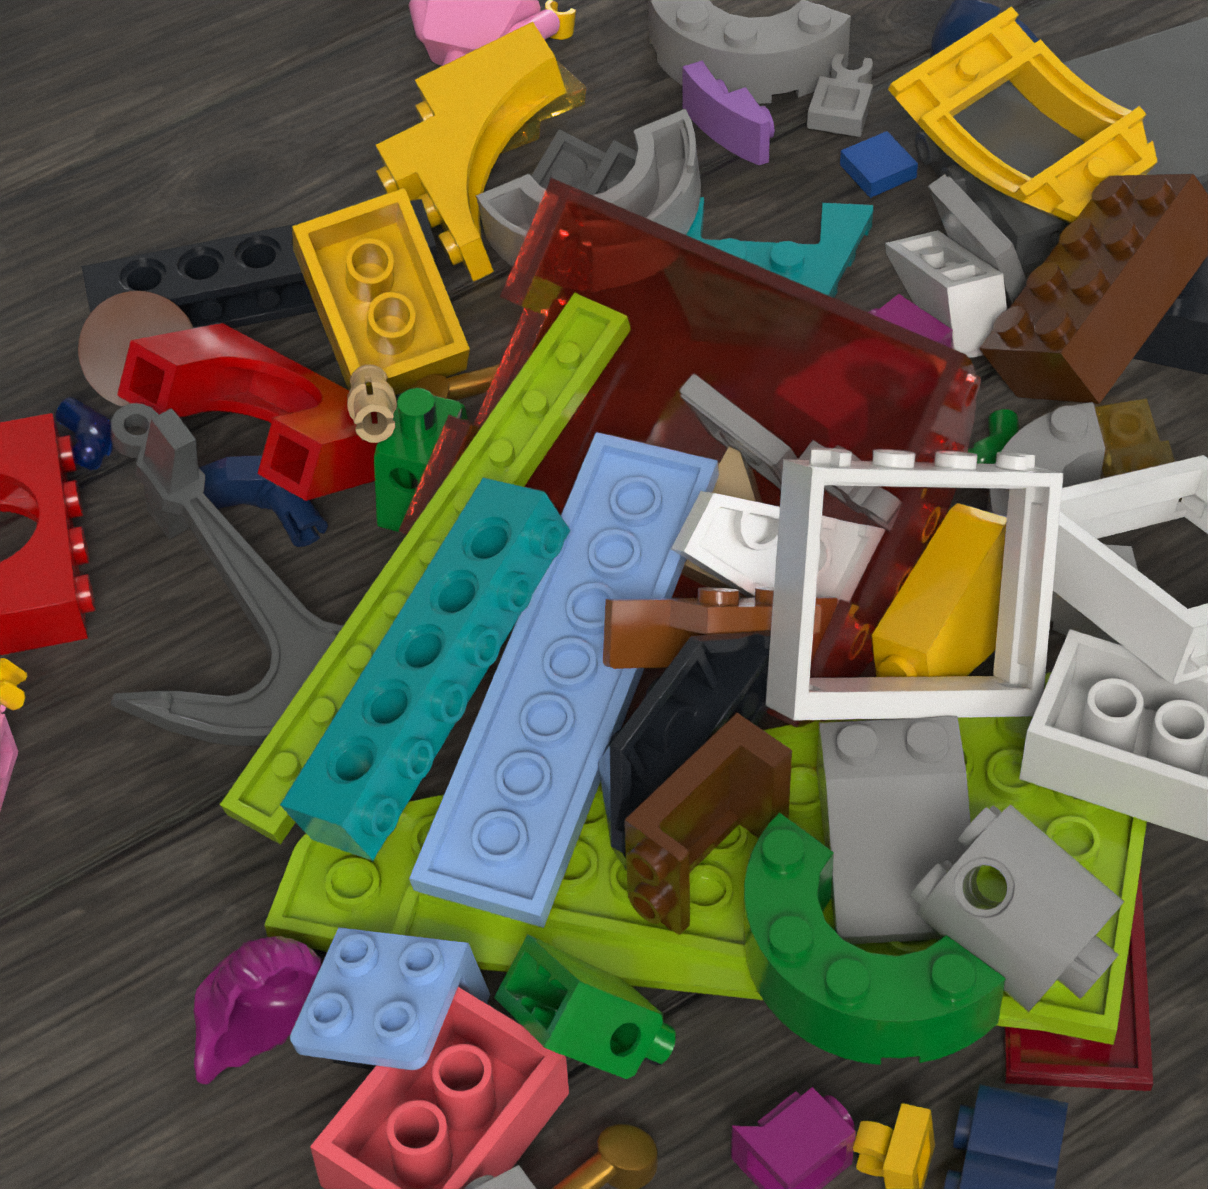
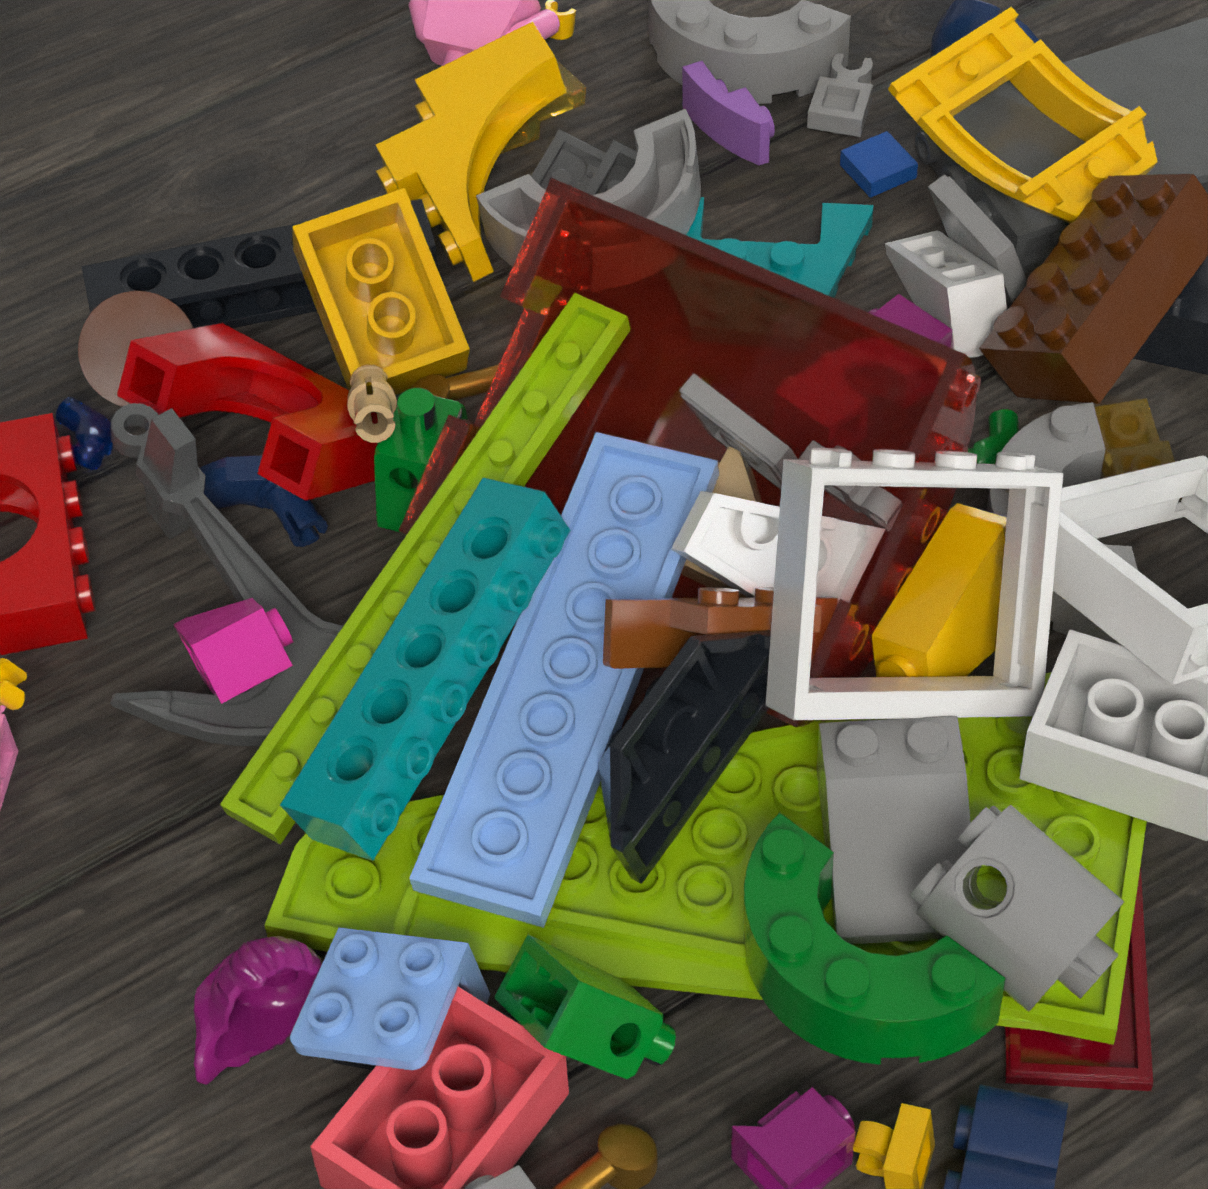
reddish brown panel [625,713,792,935] -> none
none -> dark pink slope [173,598,294,704]

